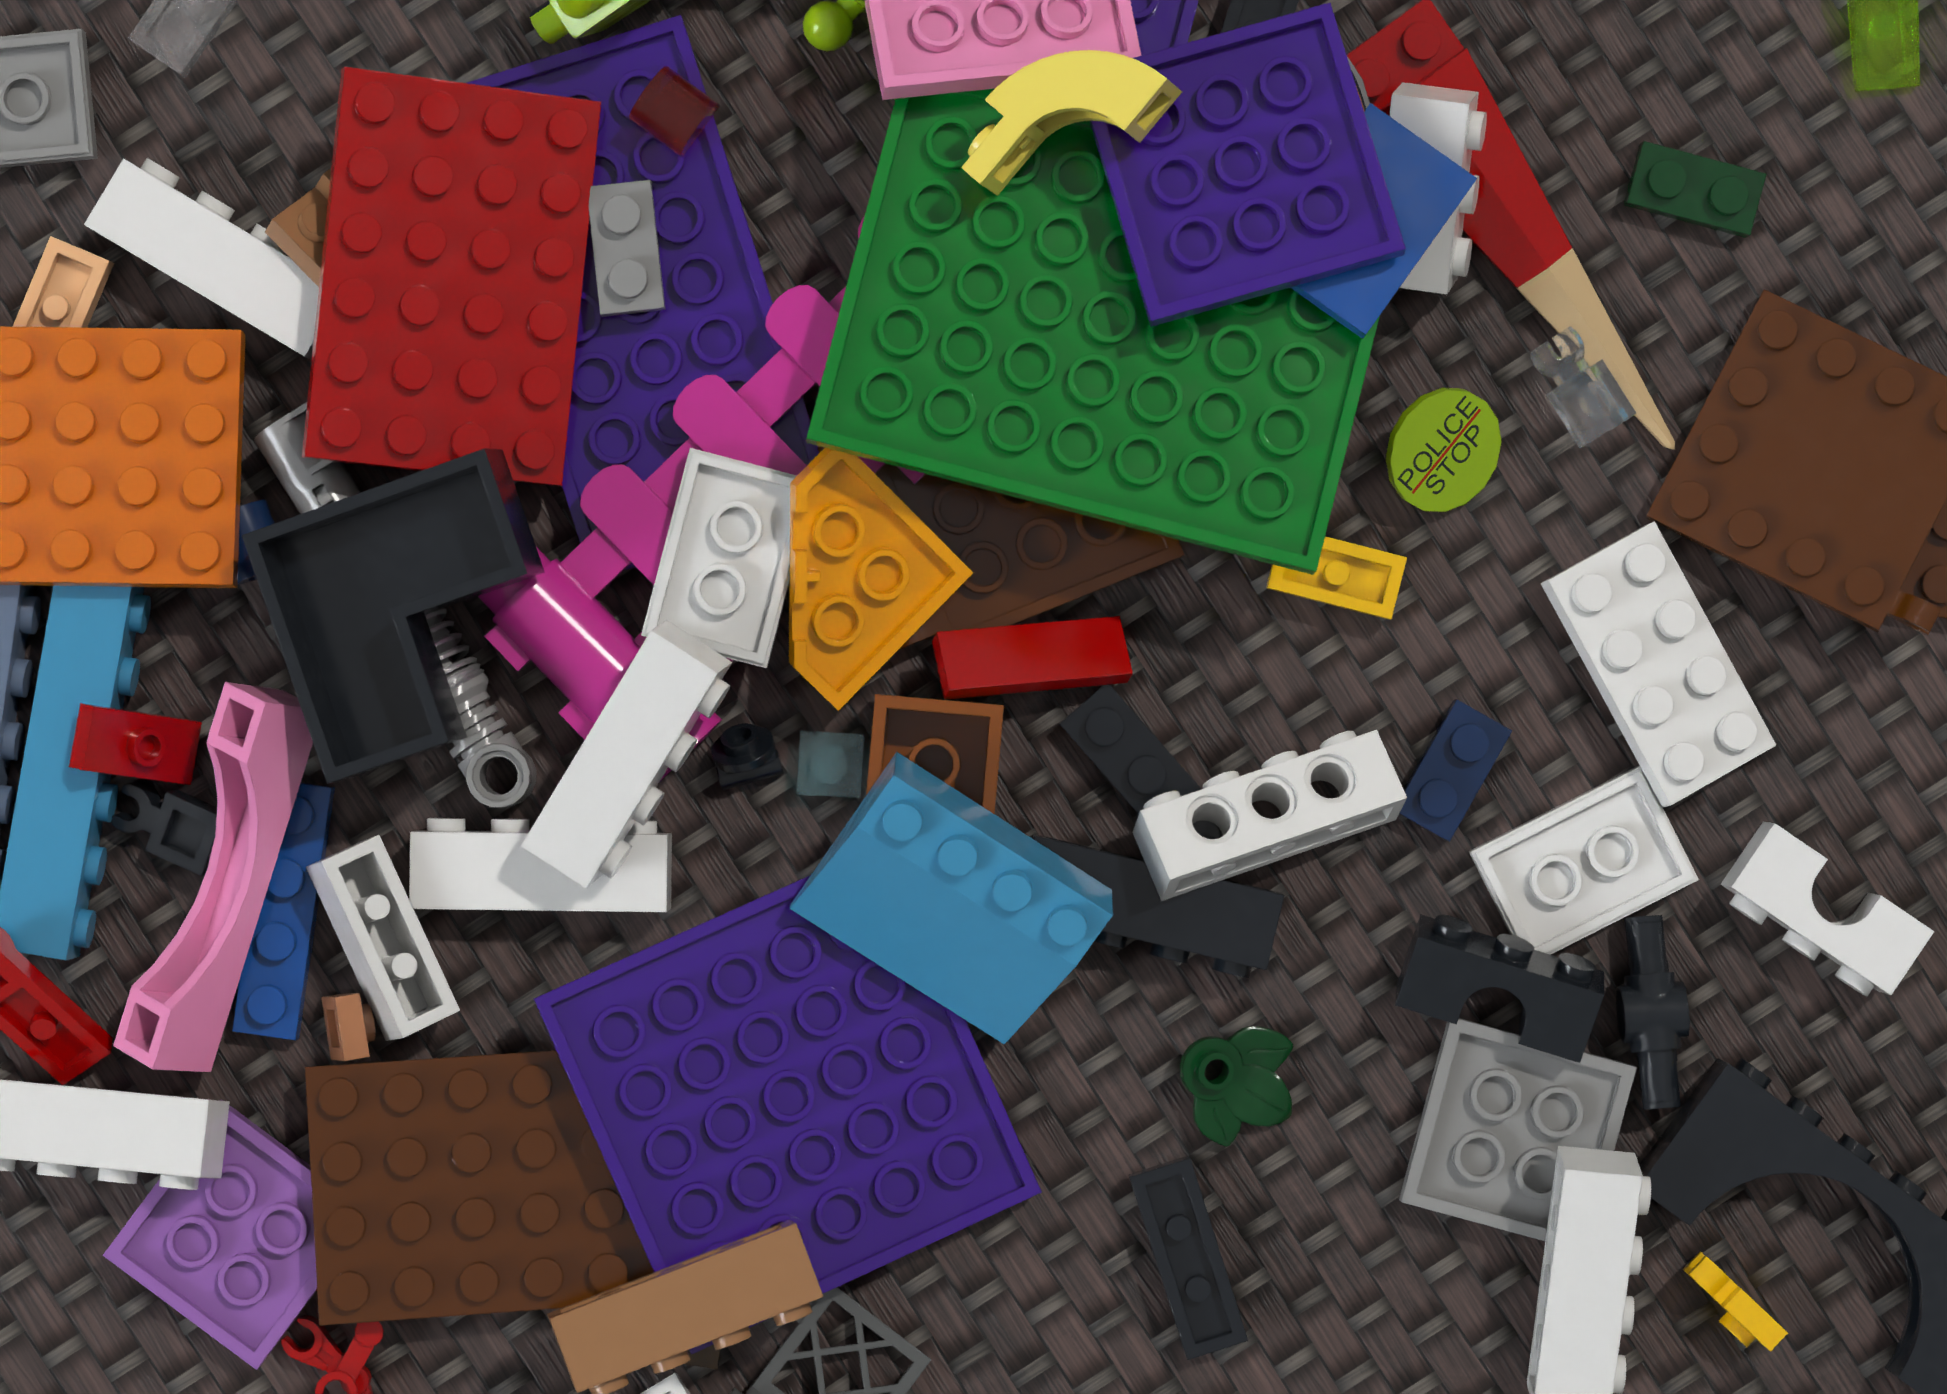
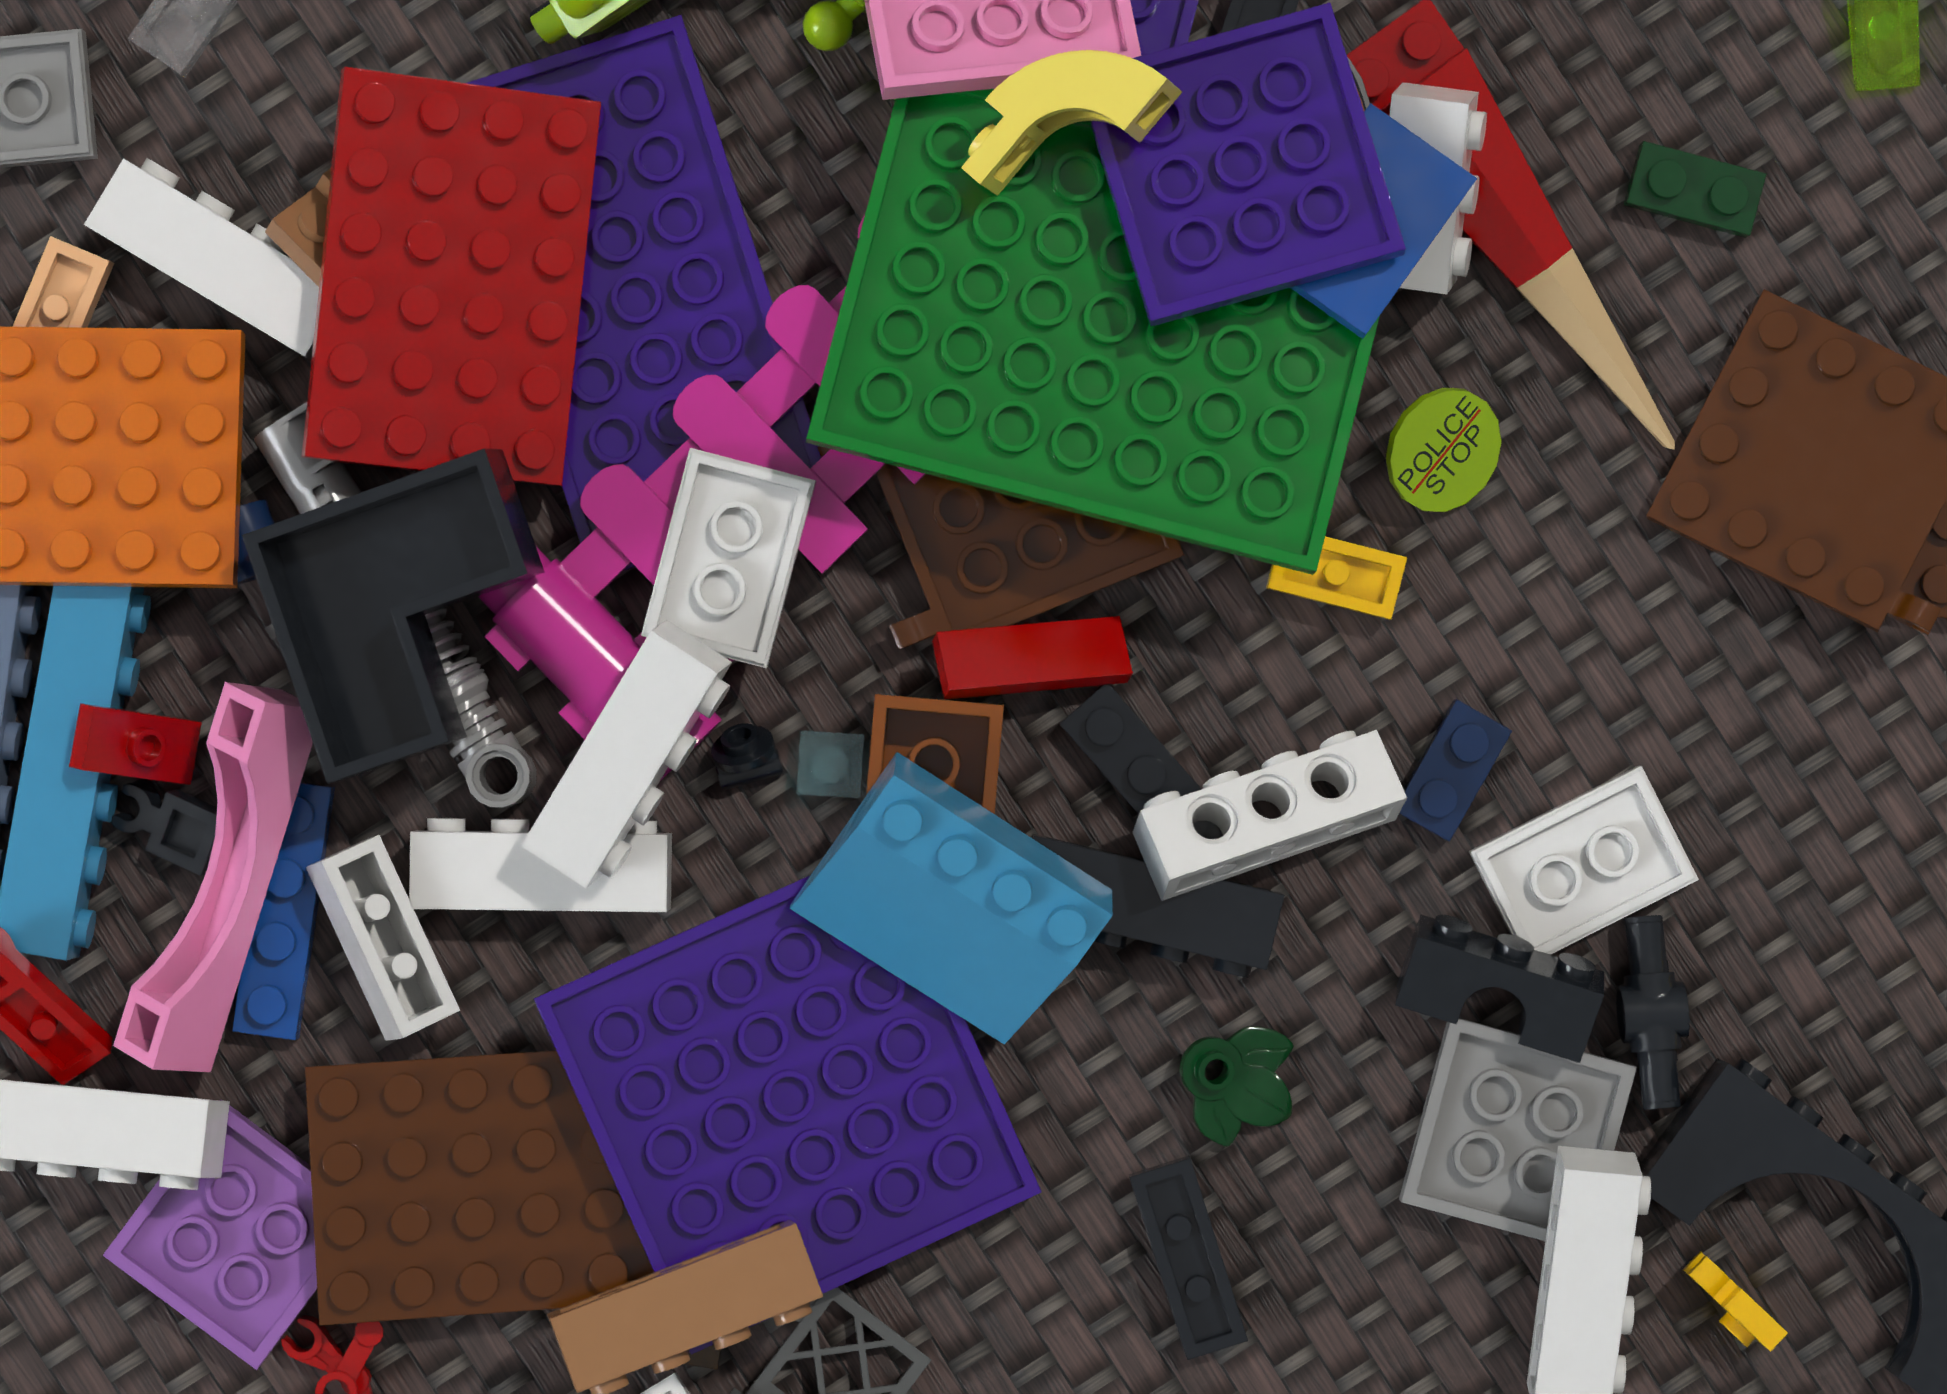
nougat plate [321,993,375,1061] -> none
light grey plate [588,180,666,317] -> none
clear red brick [629,66,720,157] -> none
light orange plate [789,448,973,711] -> none
clear plate [1529,327,1636,448] -> none
white plate [1540,521,1776,807] -> none
white arch [1721,821,1934,997] -> none

